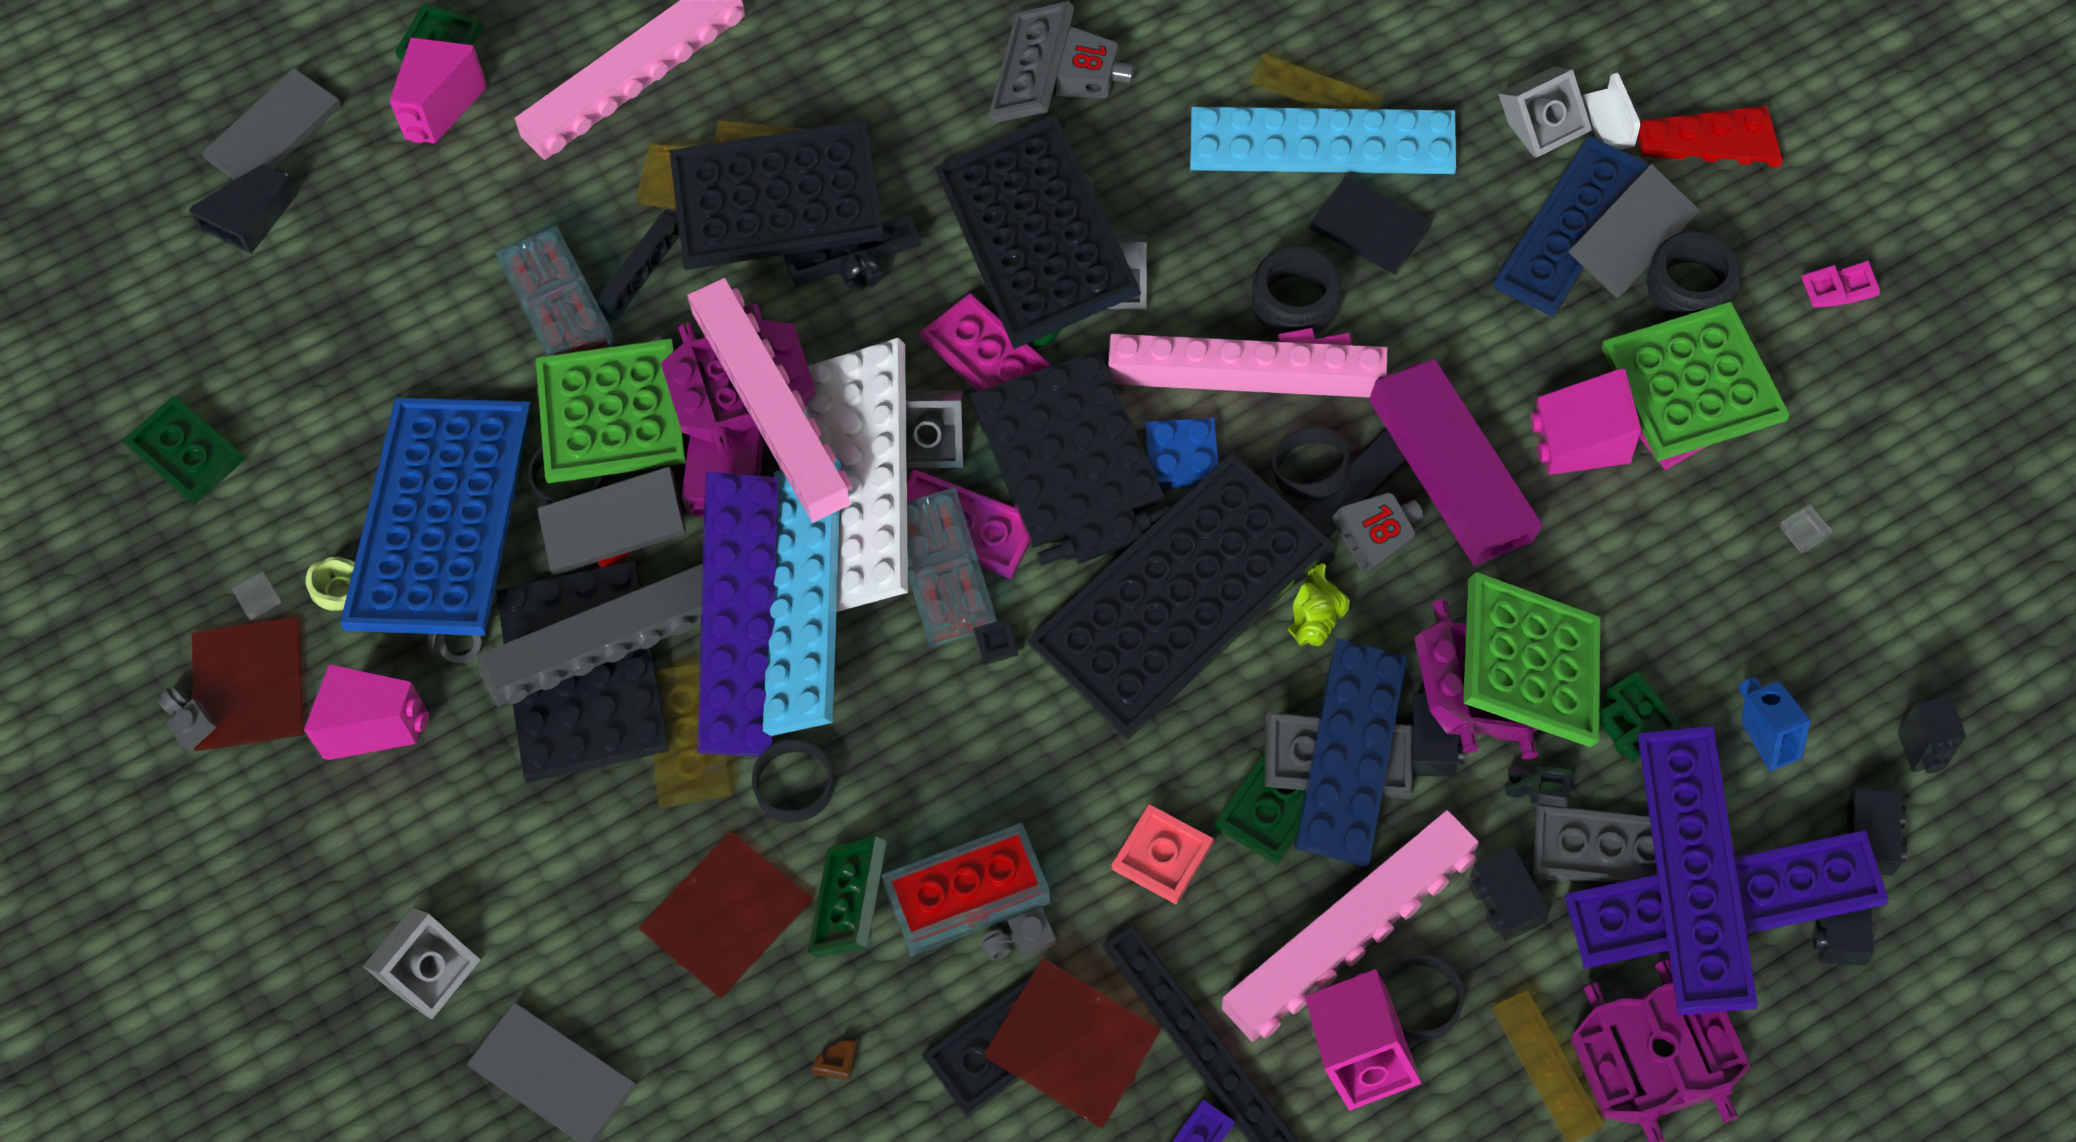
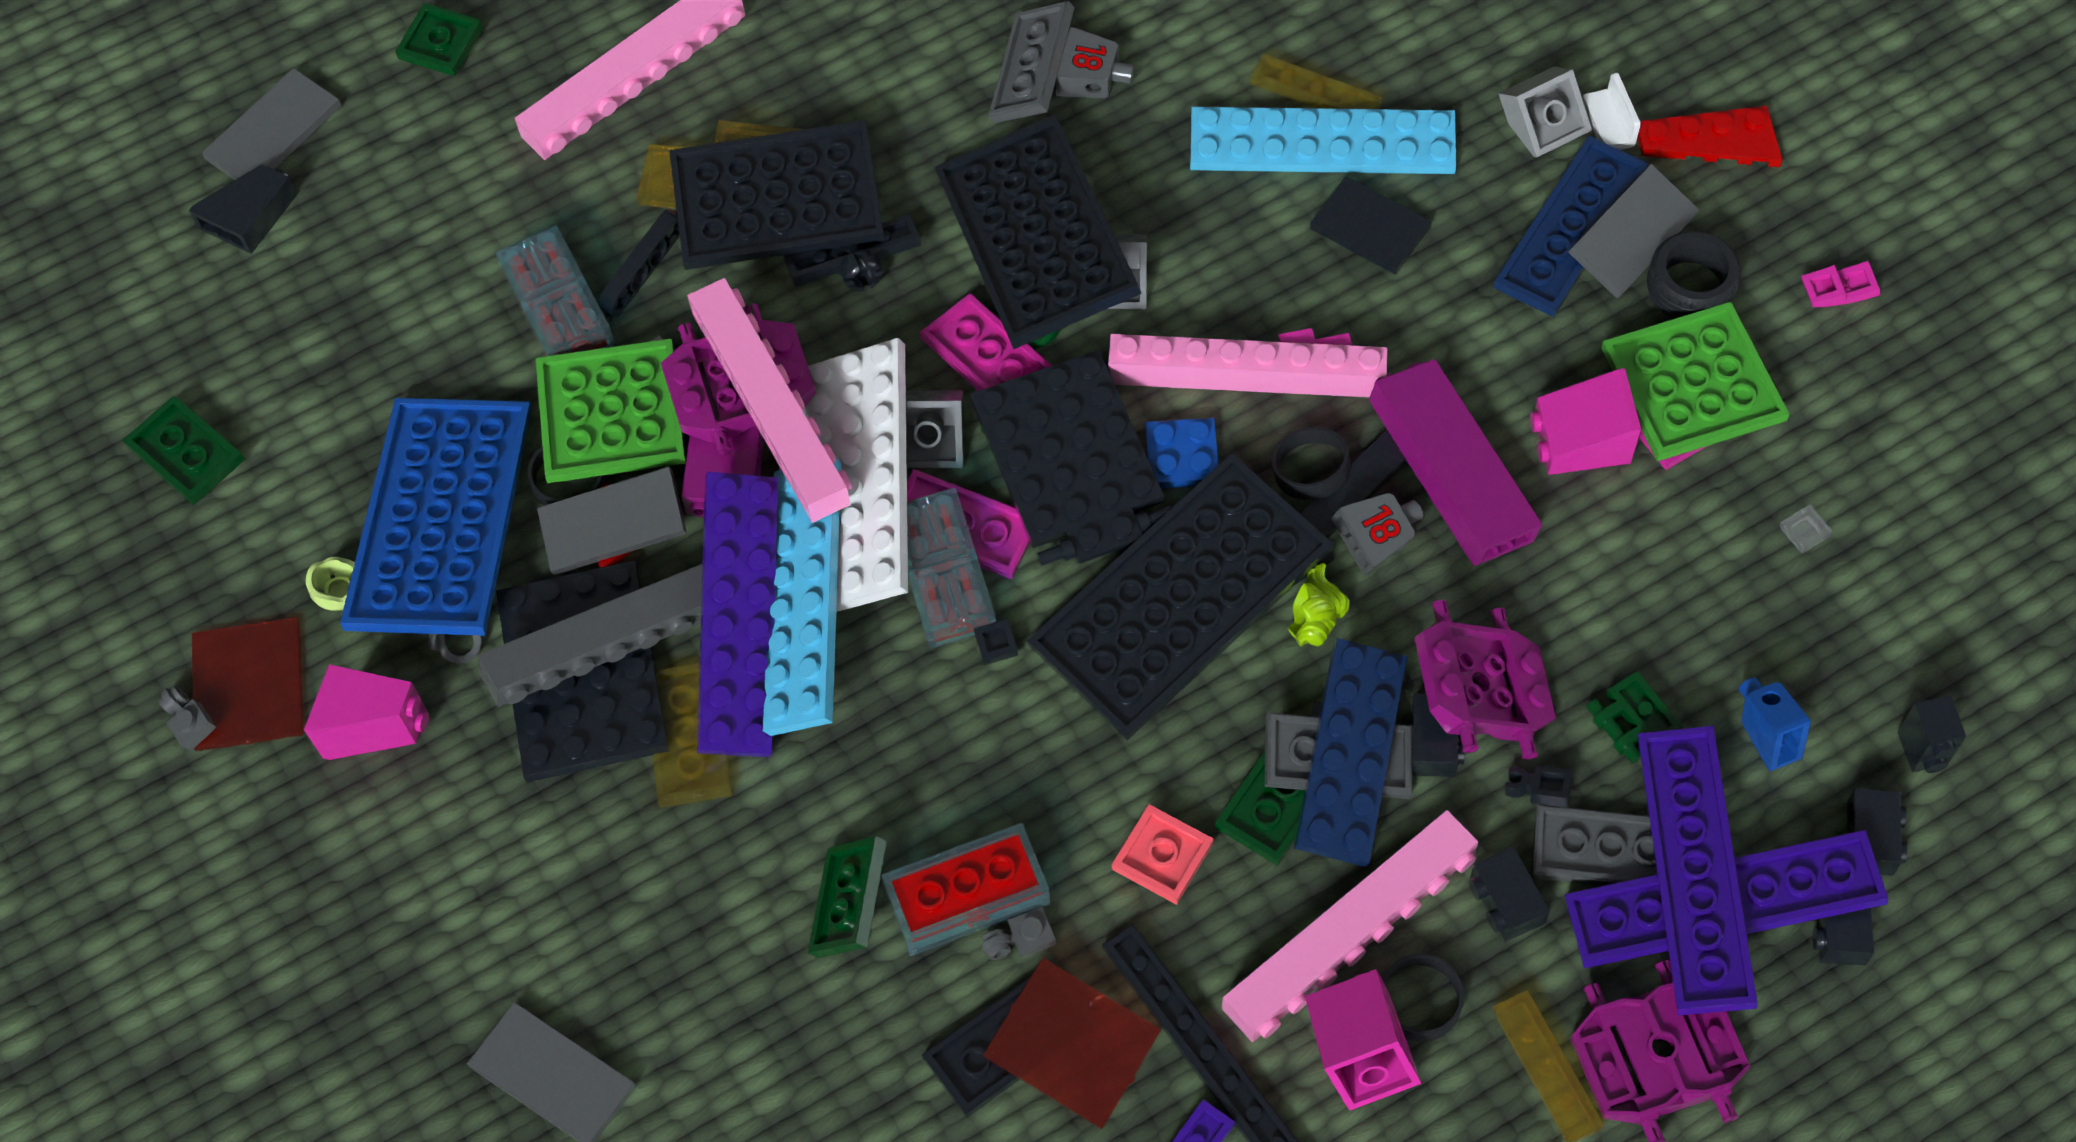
clear tile [232,571,282,620] -> none
light grey slope [363,908,480,1019] -> none
dark pink slope [390,38,487,143] -> none
clear red piece [639,832,812,999] -> none
black tyre [752,740,834,823] -> none
reddish brown tile [811,1039,858,1080] -> none
black tyre [1251,246,1342,335] -> none
bright green plate [1464,572,1600,747] -> none

